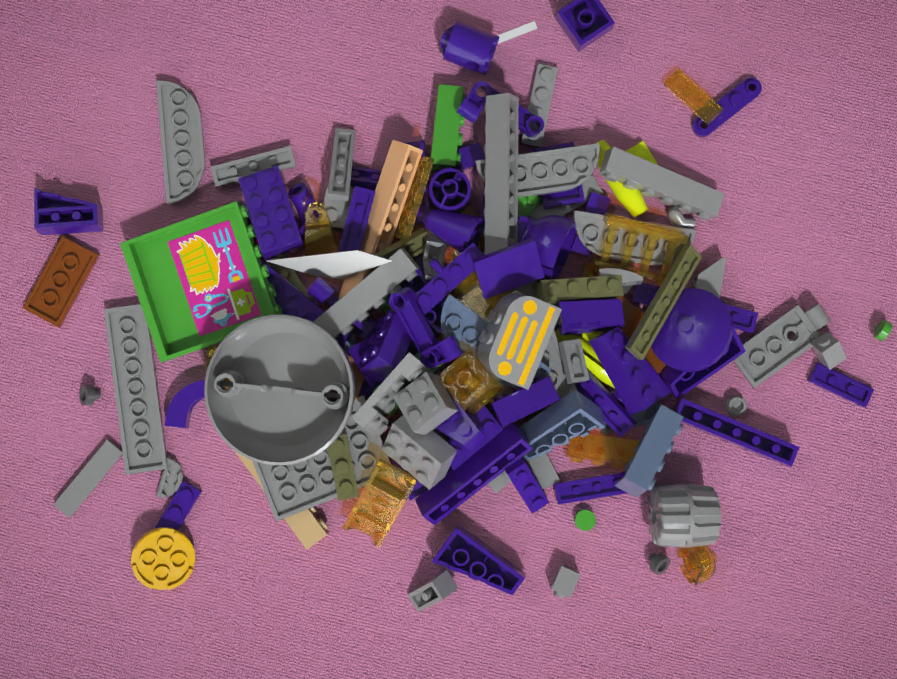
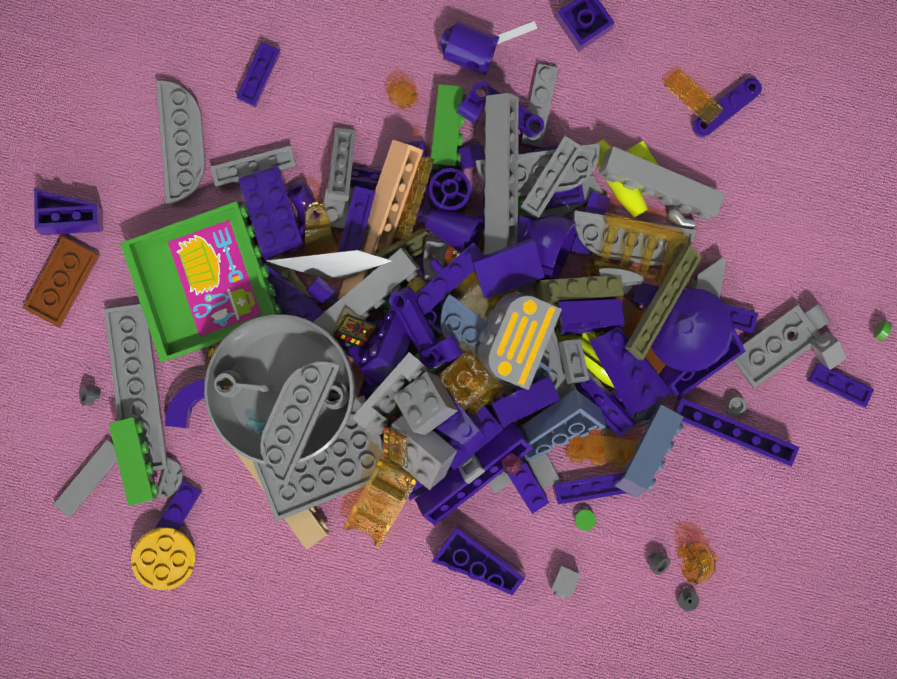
olive plate [327,434,360,501] -> none
light grey slope [407,570,458,612] -> none
light grey wheel [647,484,721,548] -> none
none -> bright green brick [108,417,159,506]
none -> dark purple plate [236,42,281,107]
none -> clear light blue cylinder [246,418,268,436]
none -> light grey plate [260,362,341,486]
none -> piece [333,314,379,349]
none -> clear yellow piece [383,426,408,468]
none -> clear yellow head [387,79,419,110]
none -> clear yellow tile [406,276,426,294]
none -> light grey tile [458,454,485,484]
none -> clear pink plate [502,454,523,475]
none -> light grey plate [520,136,582,218]
none -> dark grey tile [677,589,699,611]

